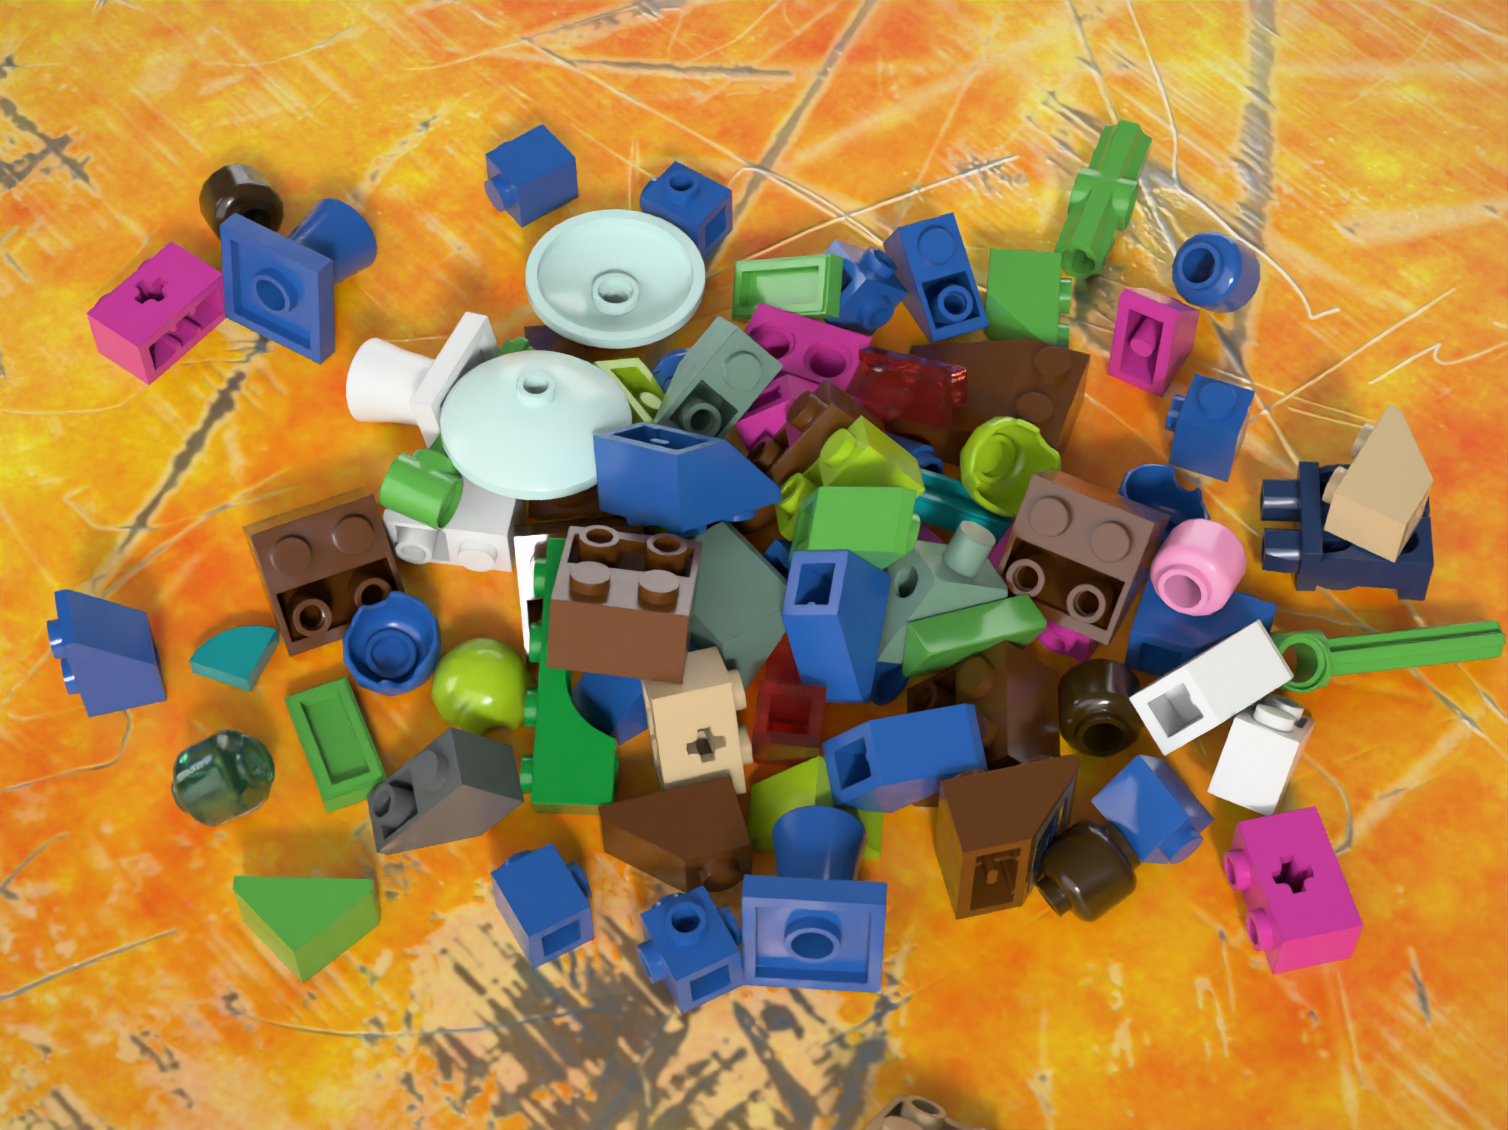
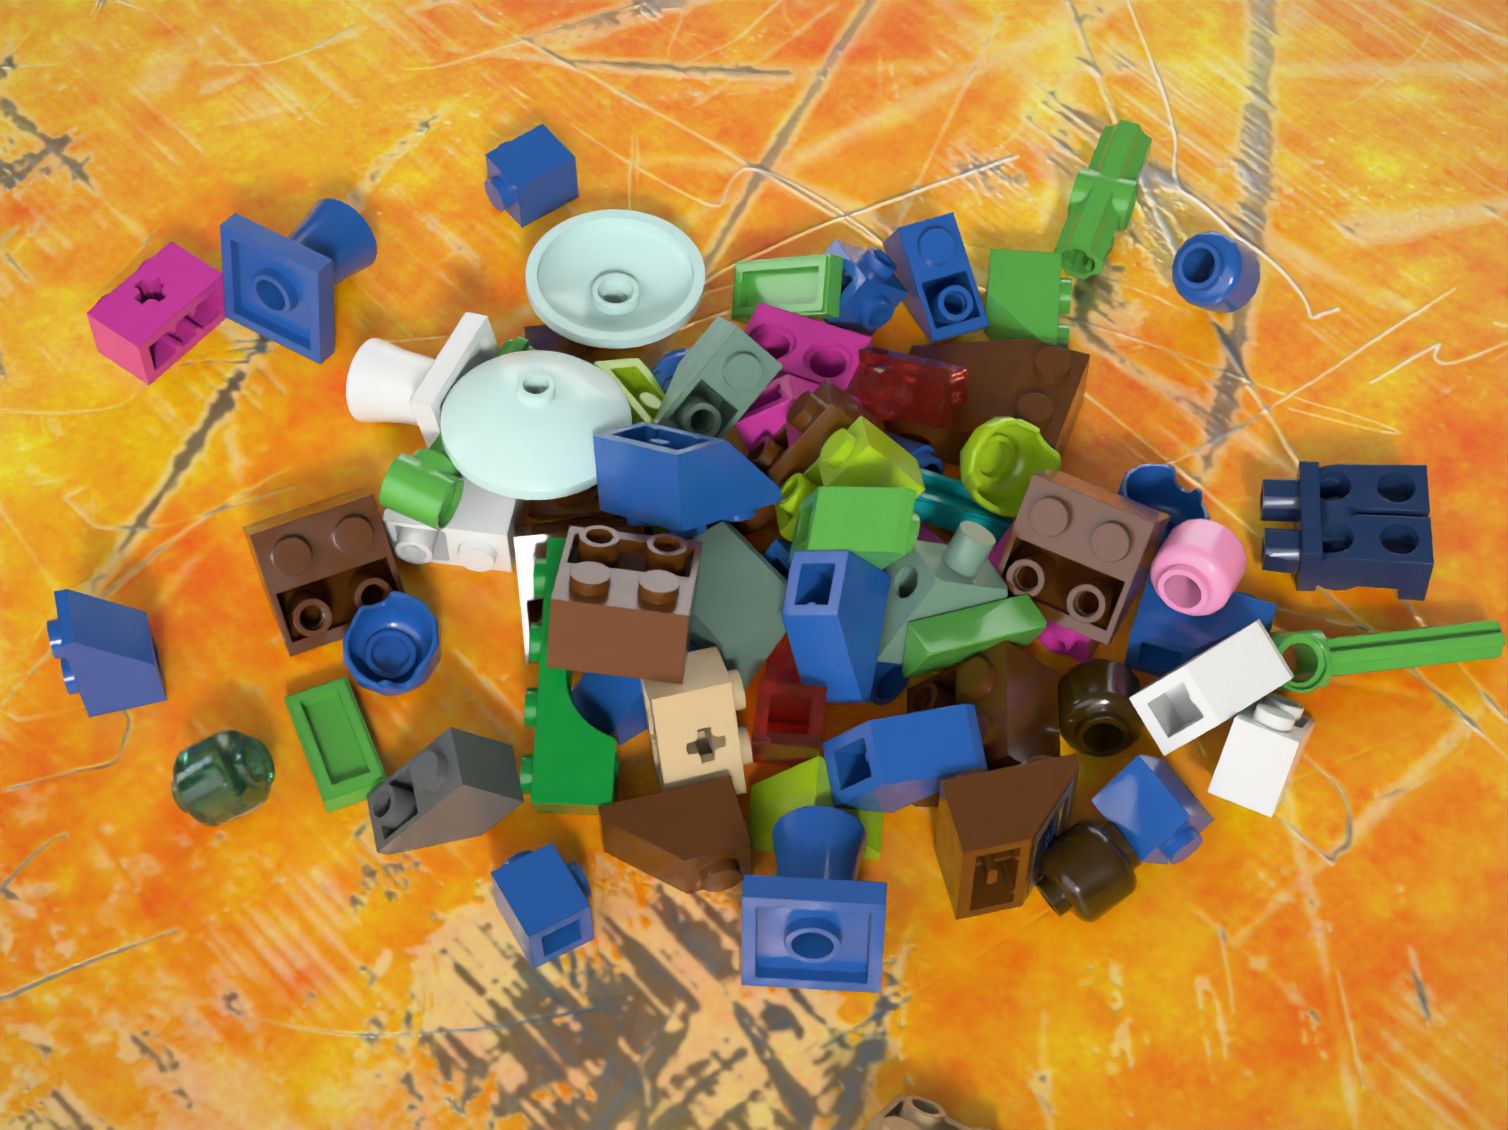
teal tile [189,626,280,692] -> none
dark brown head [199,163,284,241] -> none
bright green slope [232,876,381,984] -> none
lime hair [431,637,537,736] -> none
blue brick [636,885,744,1014] -> none
blue brick [639,161,733,261] -> none
dark pink slope [1108,288,1200,398] -> none
blue brick [1165,373,1255,482] -> none
dark pink brick [1223,806,1363,975] -> none
tan slope [1322,404,1433,563] -> none

